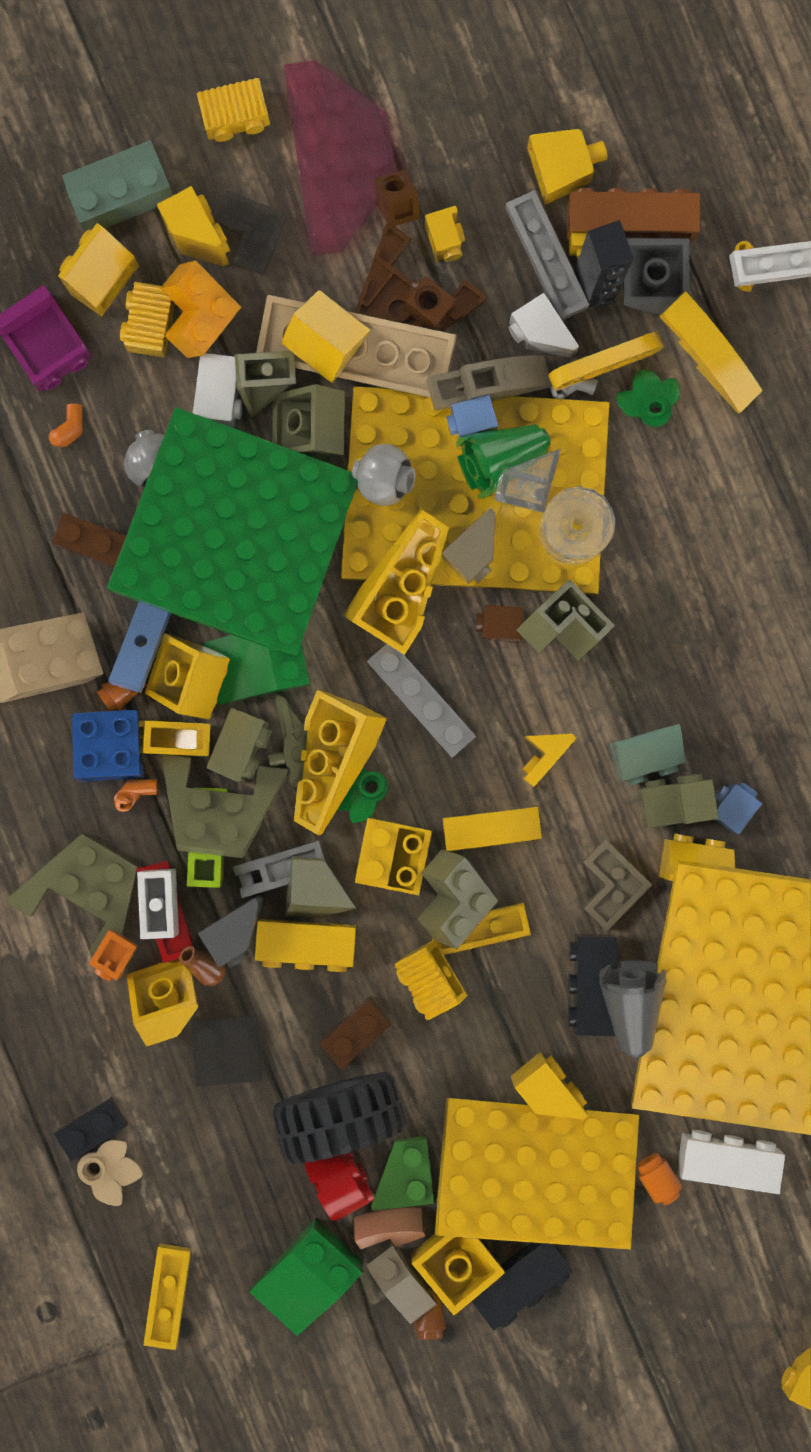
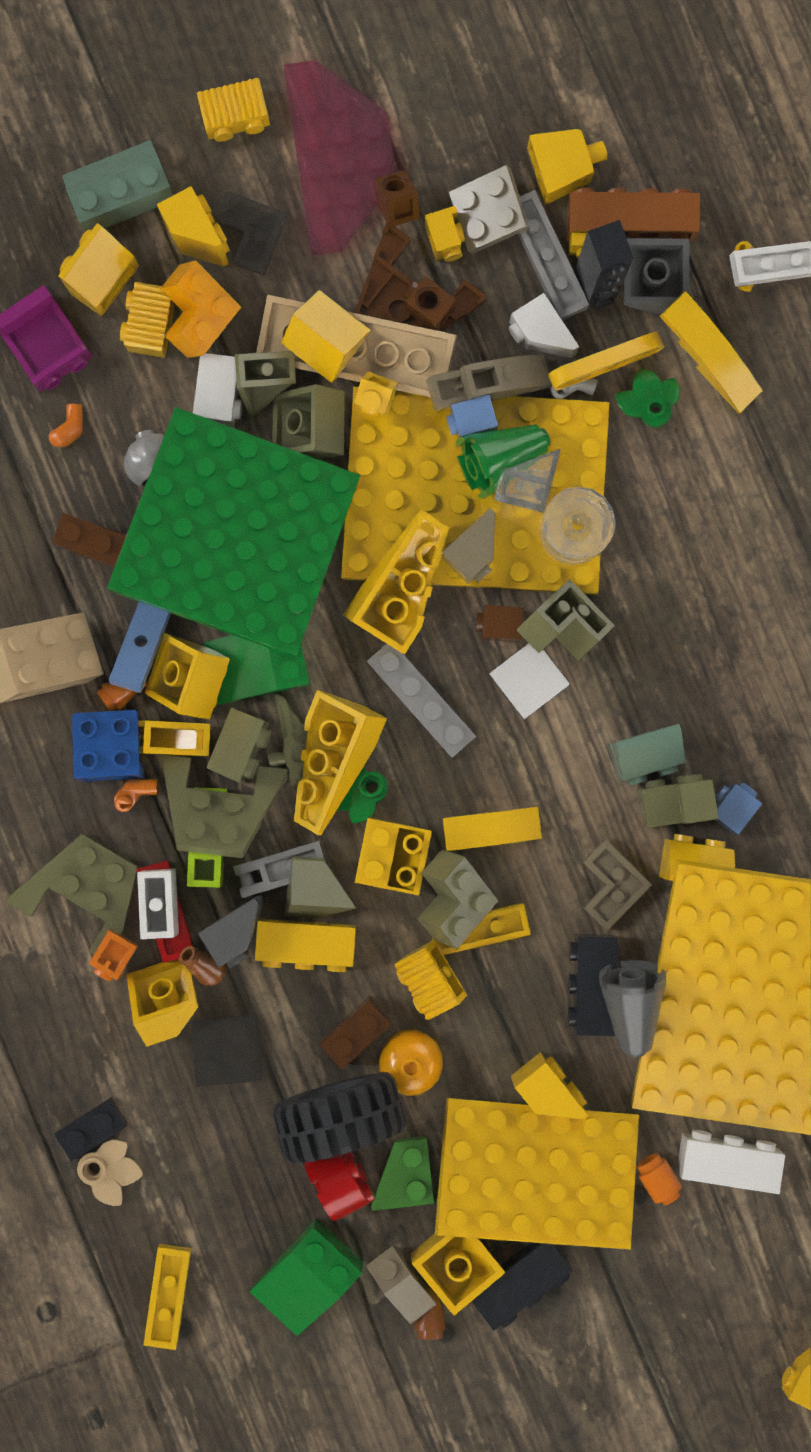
light grey plant [352,444,415,506] -> none
nougat slope [354,1207,426,1250] -> none
yellow slope [522,734,577,787] -> none
none -> yellow brick [354,371,399,416]
none -> light orange cylinder [379,1029,443,1096]
none -> plate [449,165,530,254]
none -> white sticker [489,643,570,719]

